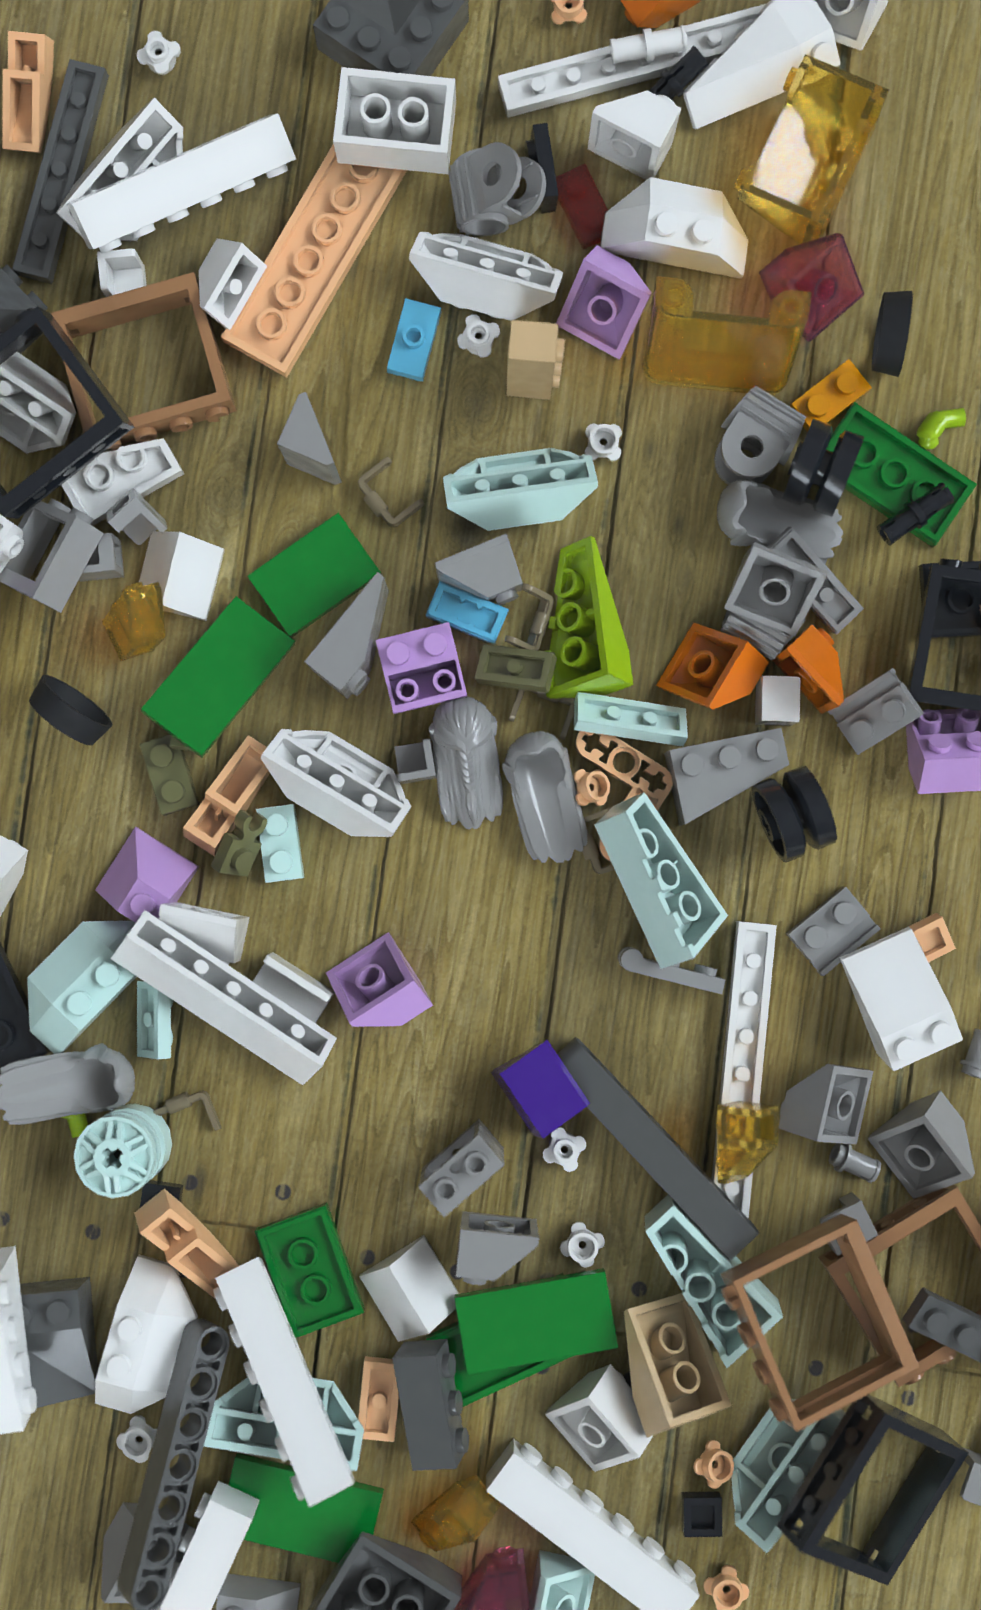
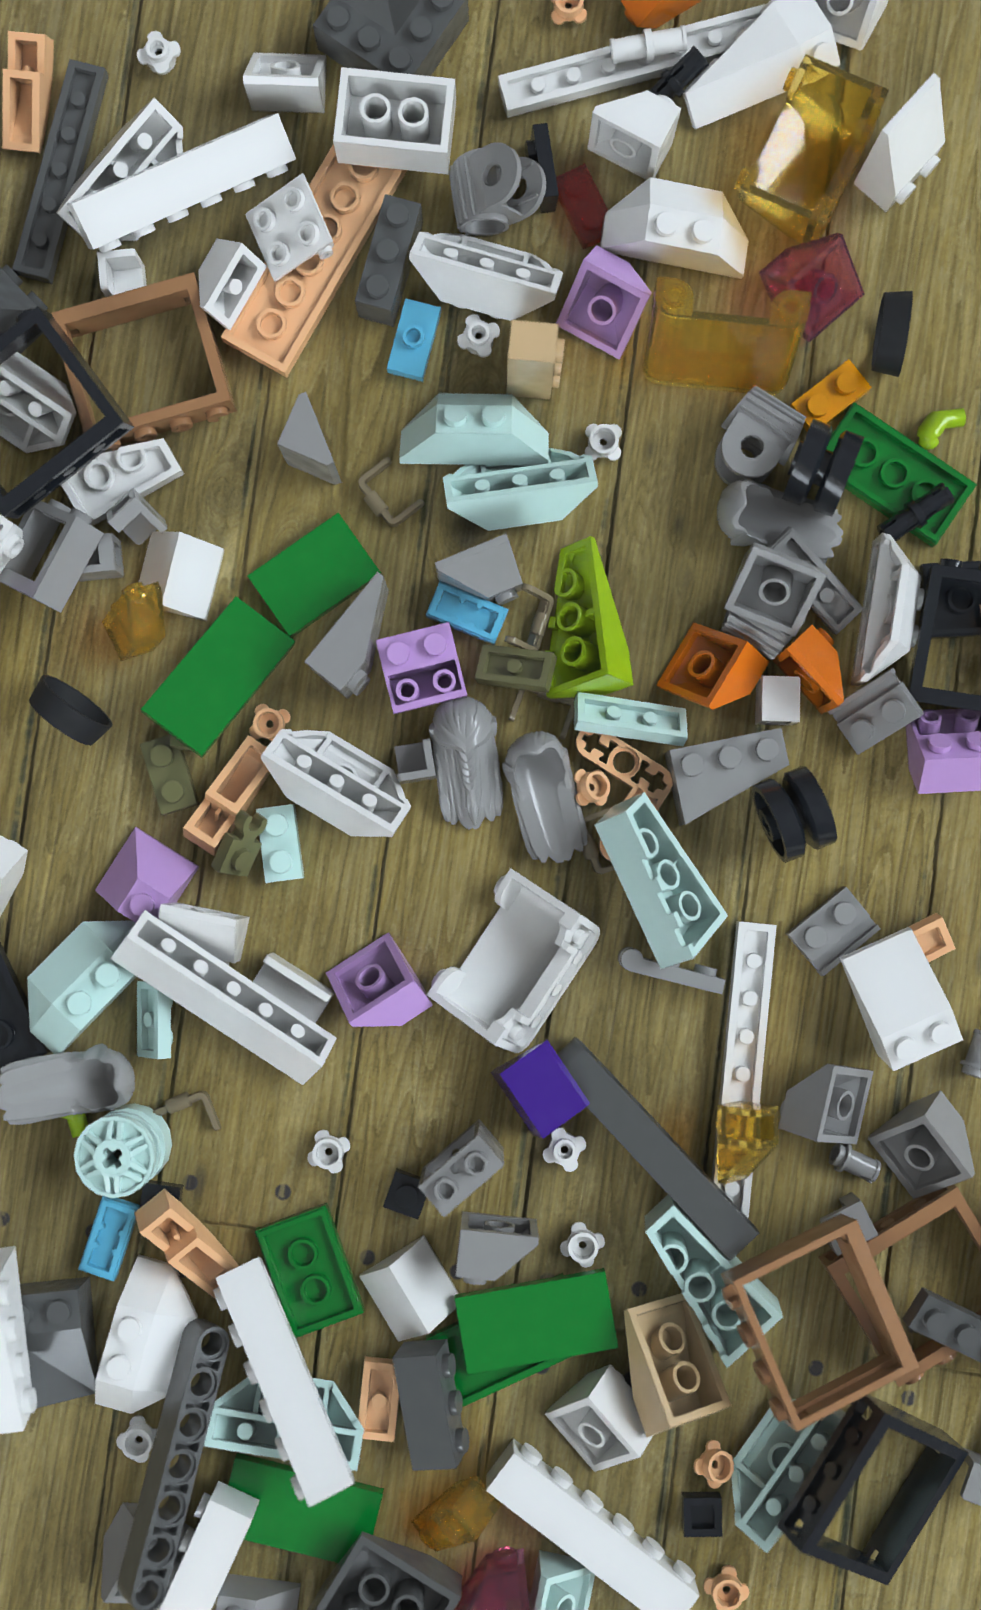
none -> medium azure plate [78,1196,140,1281]
none -> white slope [243,53,326,113]
none -> white hinge [245,173,334,282]
none -> light nougat plate [249,704,291,742]
none -> white plate [307,1130,350,1173]
none -> dark grey brick [355,194,423,327]
none -> black plate [383,1168,426,1220]
none -> light aqua wedge [399,393,549,466]
none -> white windscreen [427,868,600,1053]
none -> white wedge [851,533,924,686]
none -> white slope [853,73,945,212]

